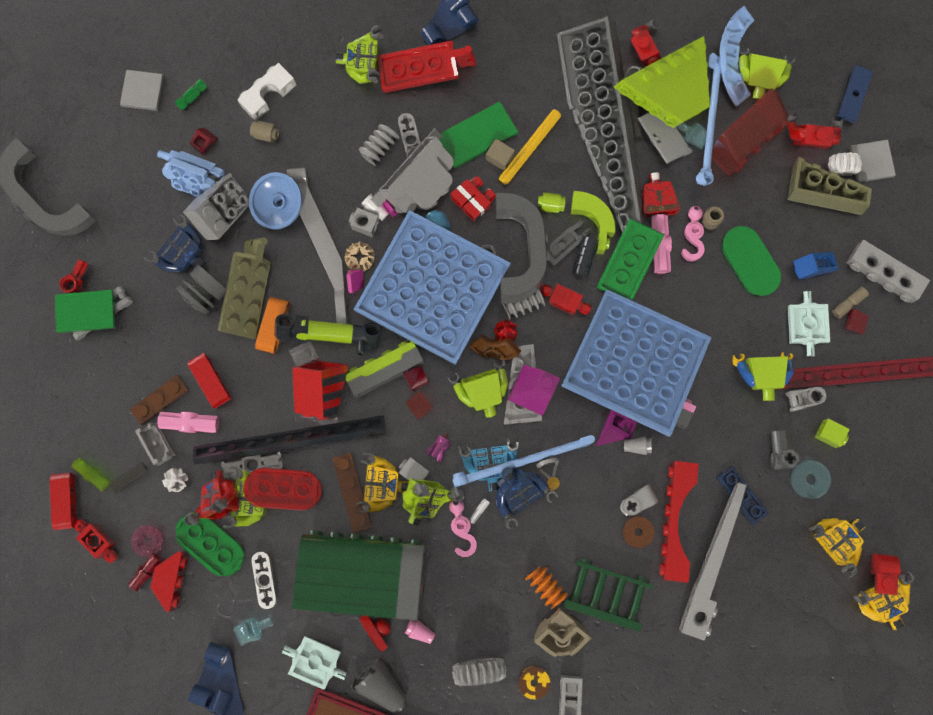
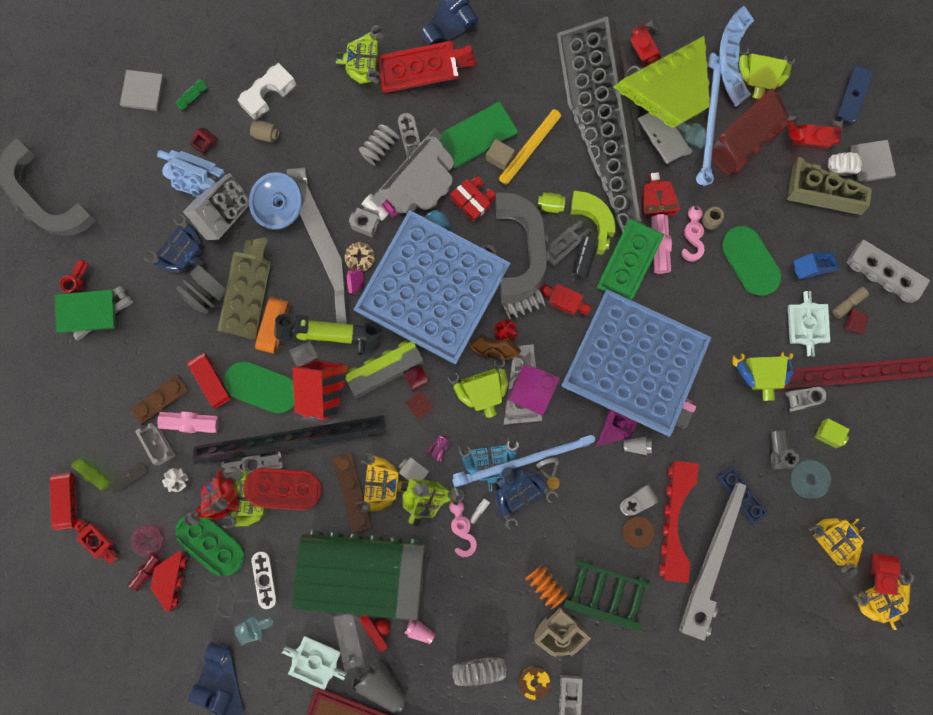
none -> green tile [224,362,294,414]
none -> clear plate [333,614,365,672]

